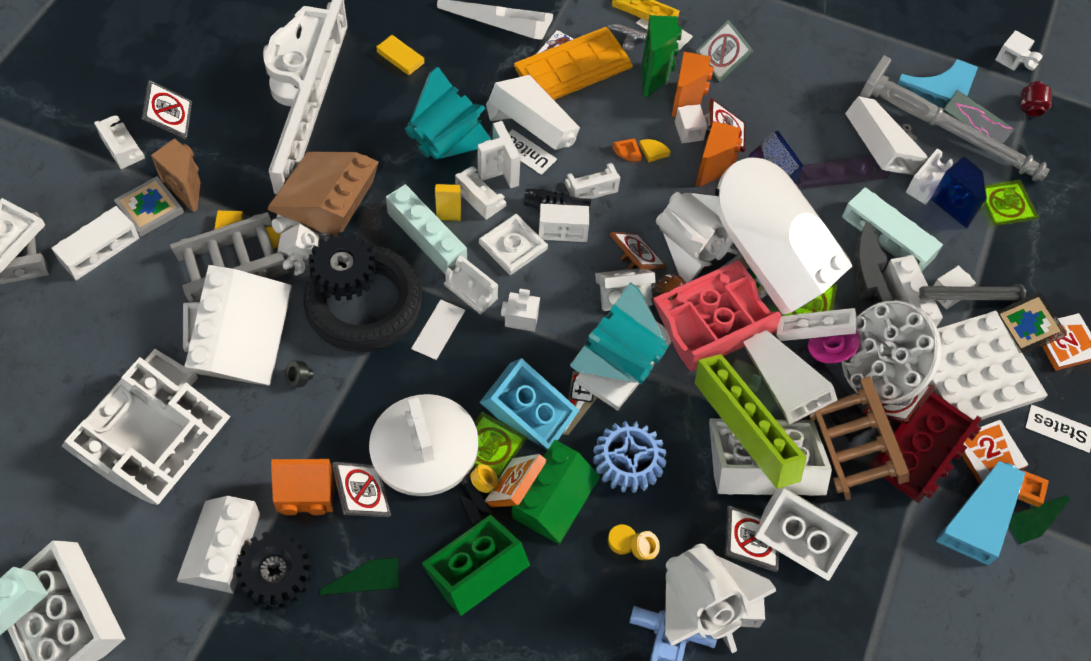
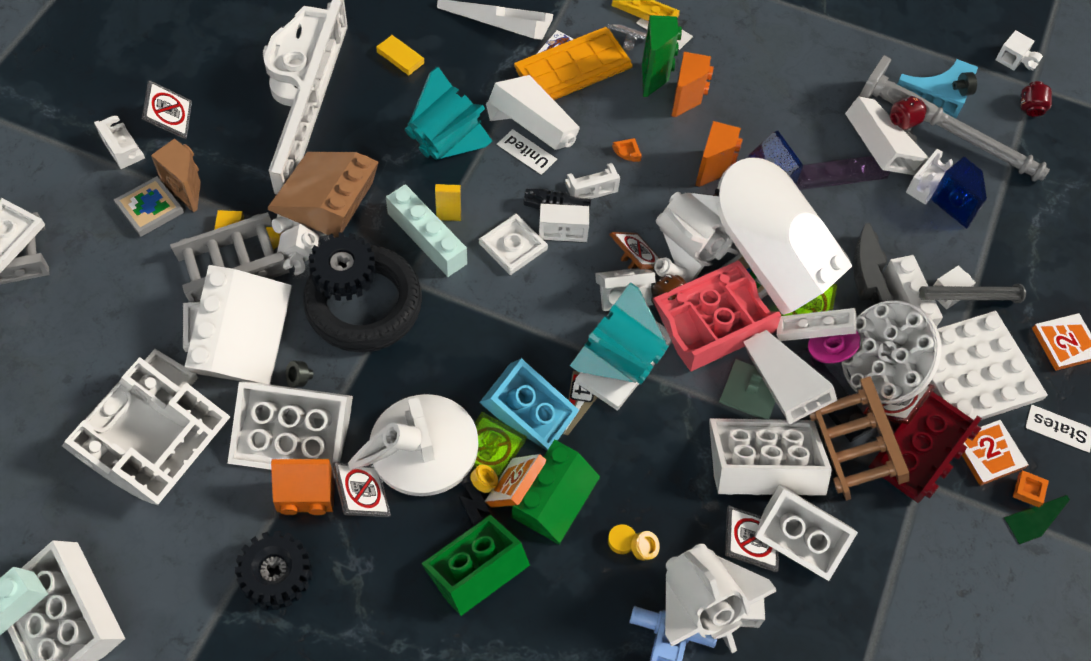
white brick [51,206,140,280] -> none
white slope [177,496,260,594] -> none
dark green sticker [320,558,399,595] -> none
white sticker [411,300,465,360] -> none
white hinge [444,256,498,315] -> none
white hinge [455,166,506,220] -> none
white bracket [478,121,520,188] -> none
white brick [501,289,540,332] -> none
light blue gear [593,421,666,494] -> none
yellow tile [639,139,671,163] -> none
white brick [675,104,713,143] -> none
lime brick [694,354,807,489] -> none
piece [696,20,754,82] -> none
piece [708,98,746,152] -> none
light aqua brick [842,187,943,272] -> none
medium azure slope [936,461,1025,566] -> none
tile [943,90,1014,144] -> none
clear neon green piece [976,180,1039,226] -> none
tile [997,292,1067,355] -> none
none -> white slope [227,382,353,479]
none -> white piece [348,423,421,470]
none -> white pin [654,257,686,279]
none -> dark red head [890,96,926,130]
none -> pearl dark grey tile [952,72,977,96]

